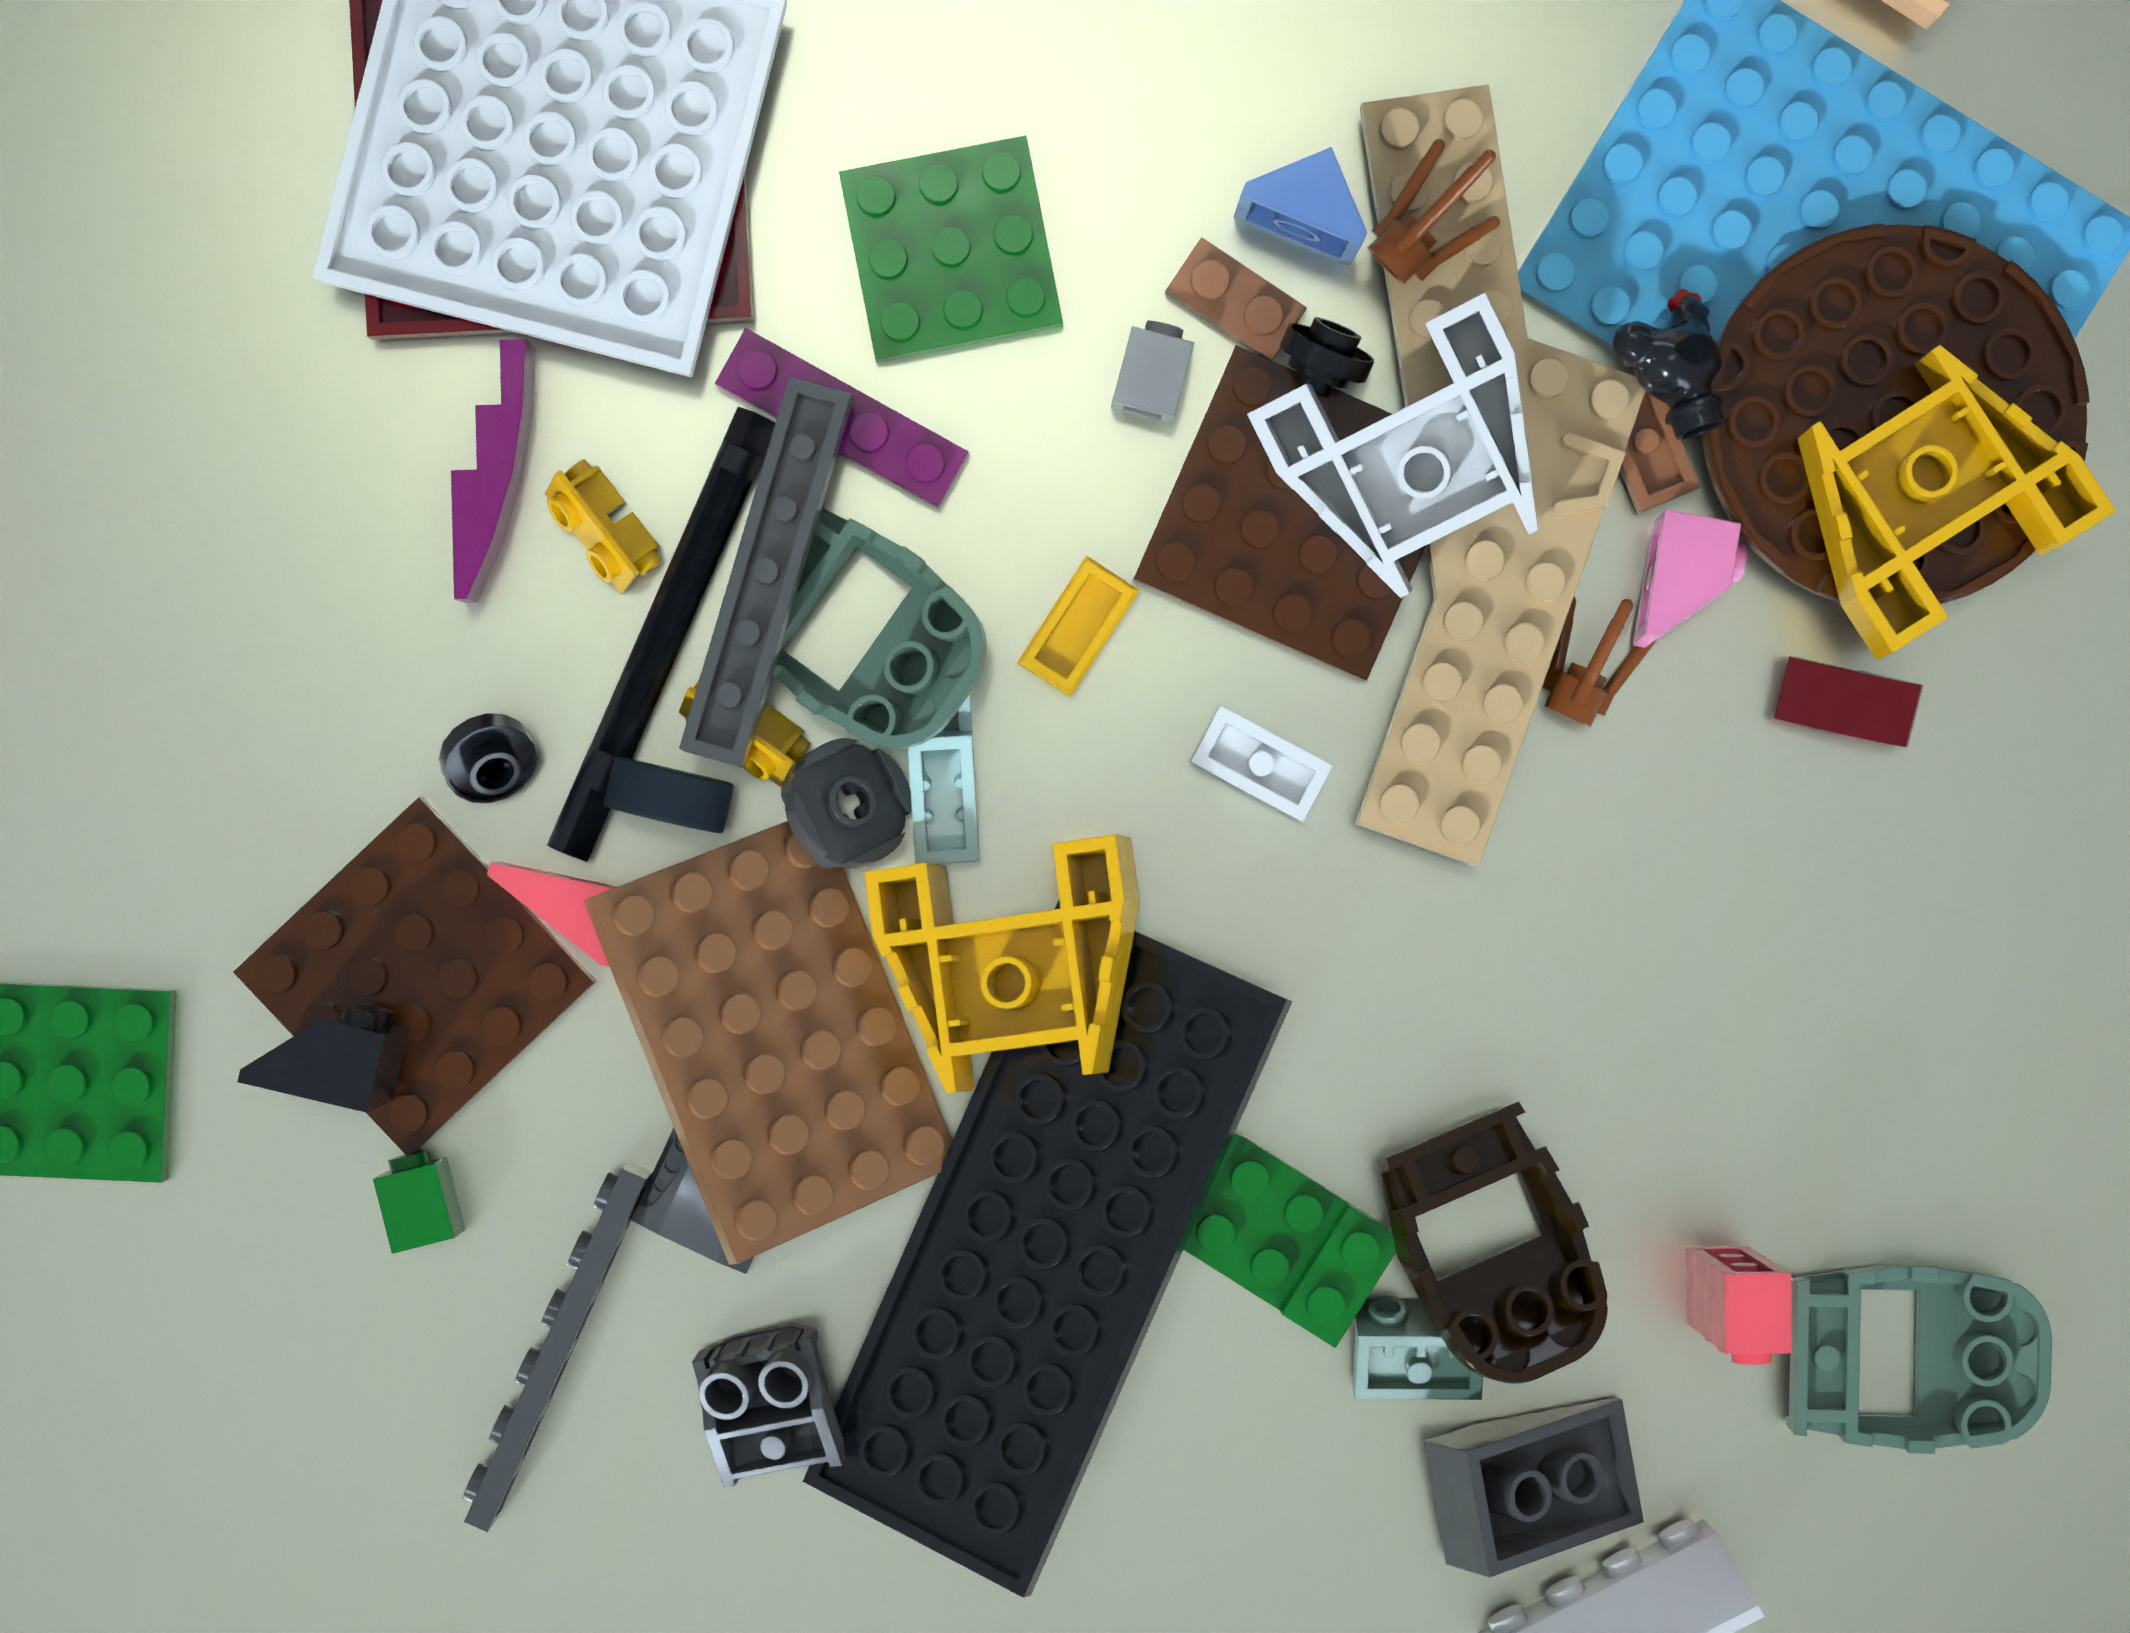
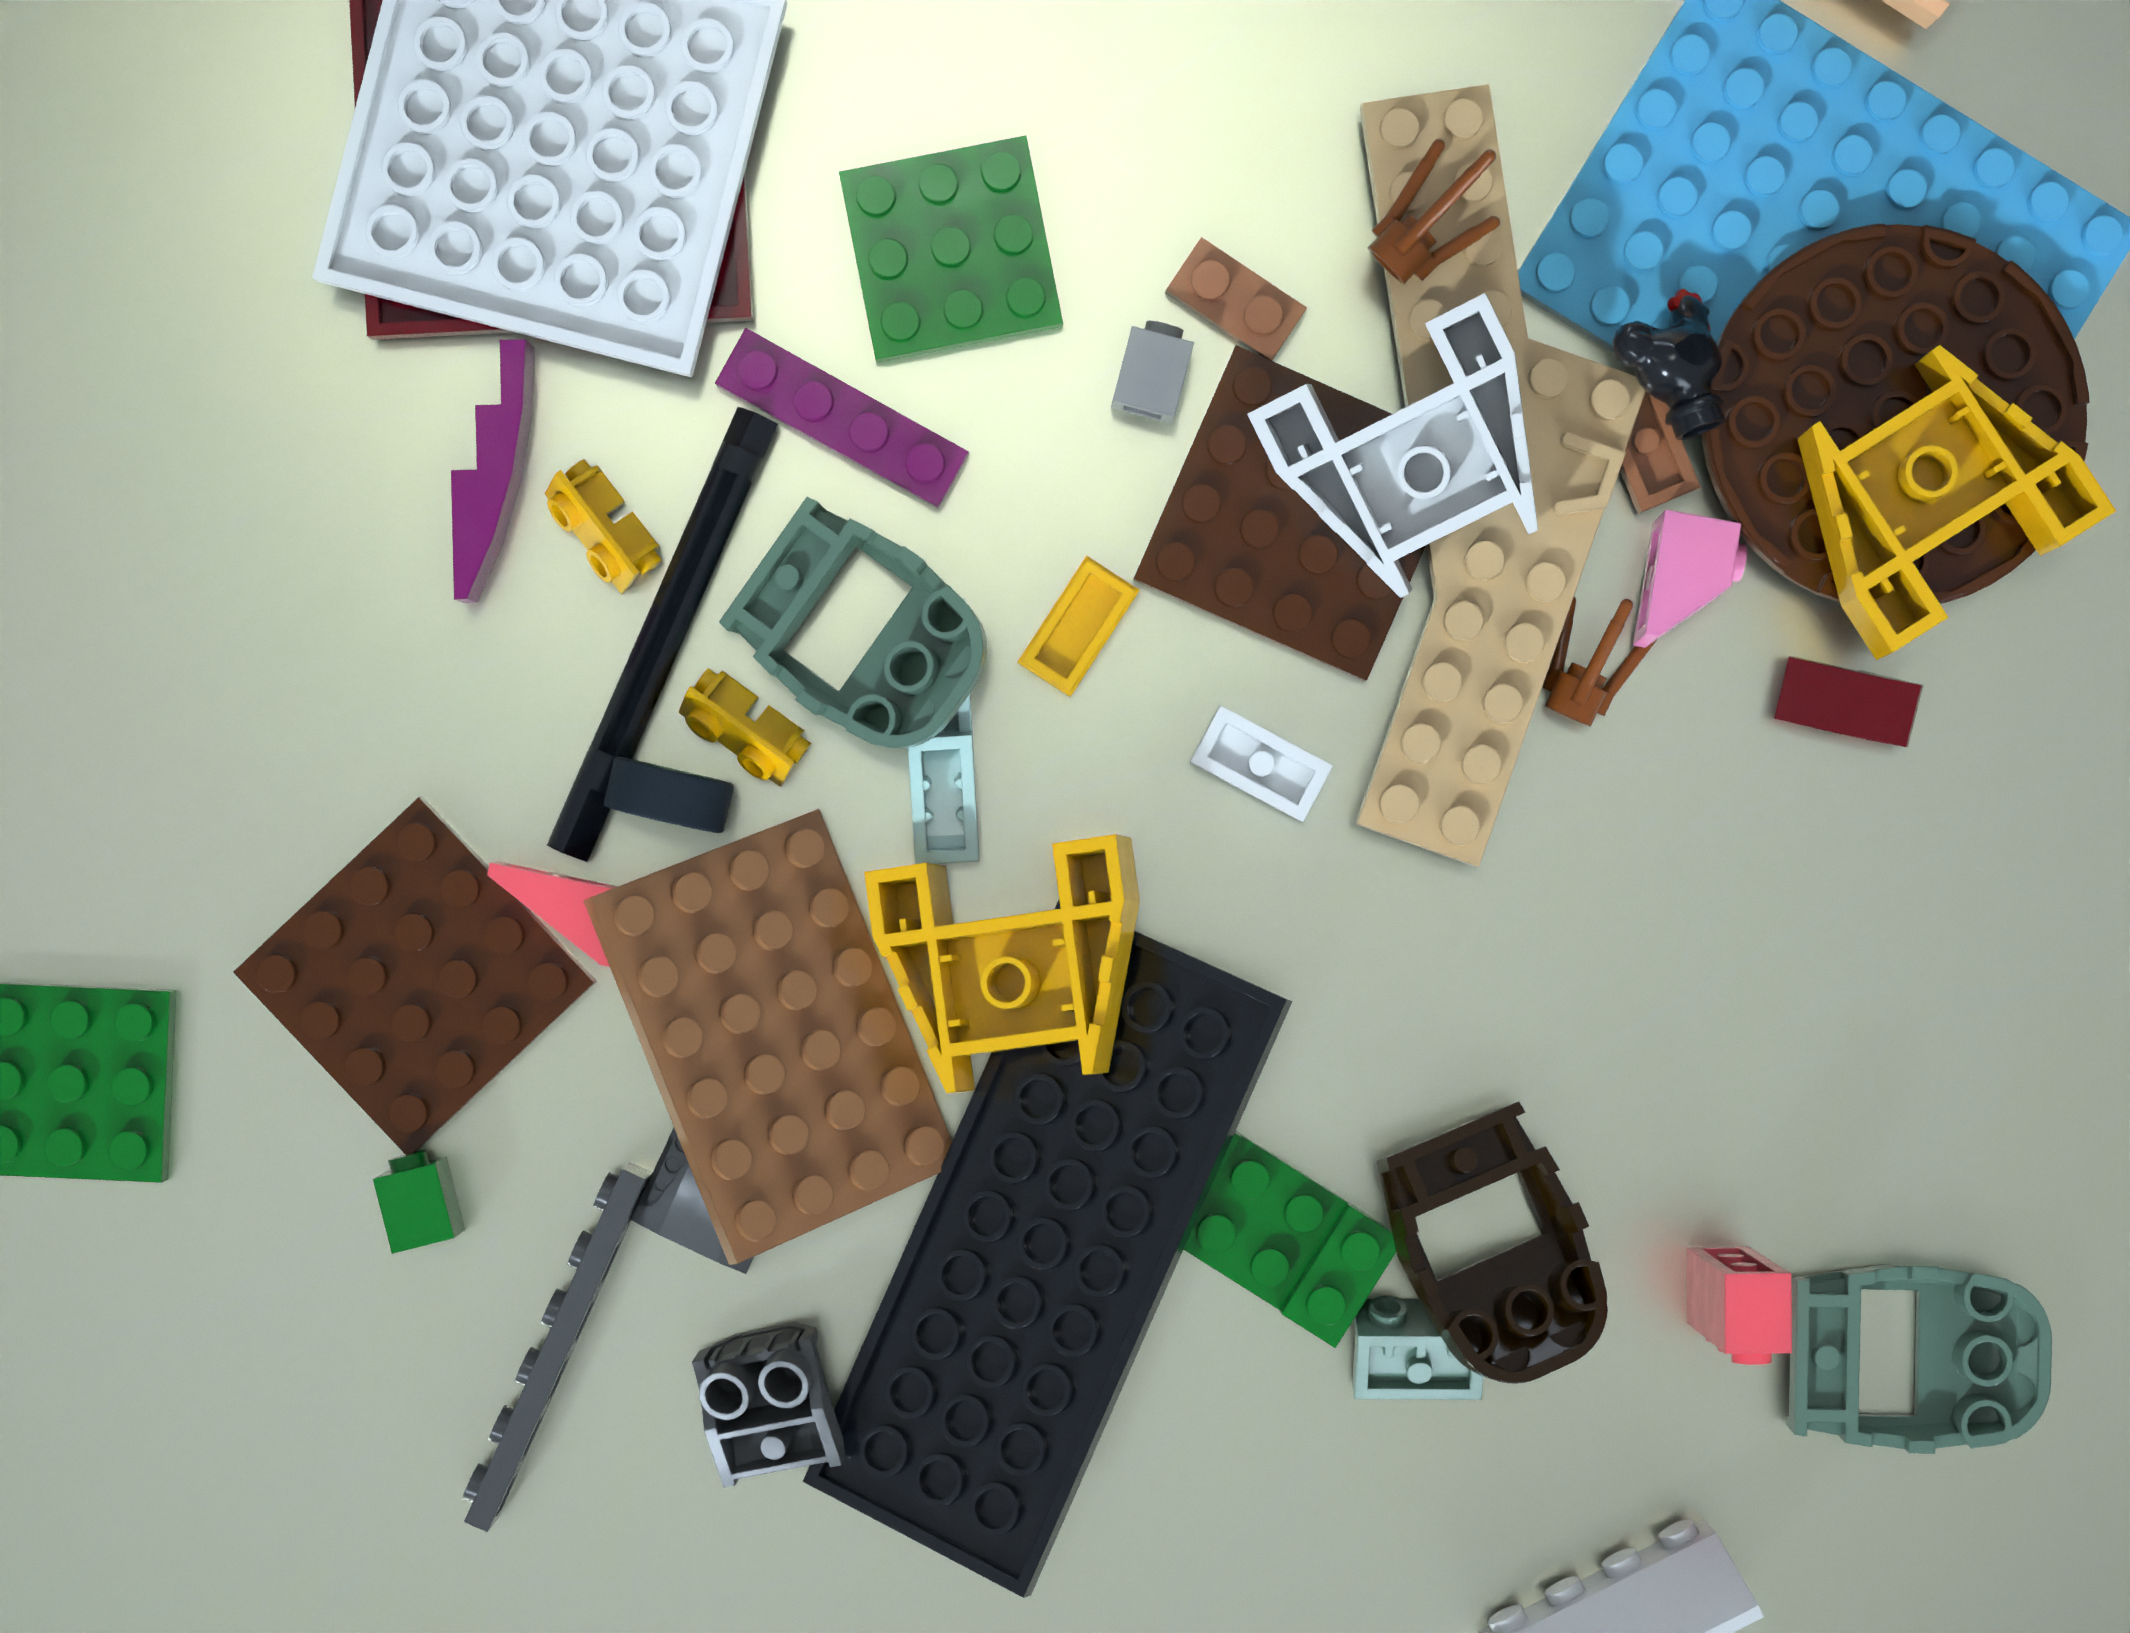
black slope [237,1004,410,1113] -> none
black plate [439,713,537,803] -> none
dark grey plate [679,377,854,769] -> none
dark grey plate [781,738,911,869] -> none
medium blue slope [1233,147,1367,265] -> none
black plate [1280,317,1374,395] -> none
dark grey slope [1424,1398,1644,1578] -> none

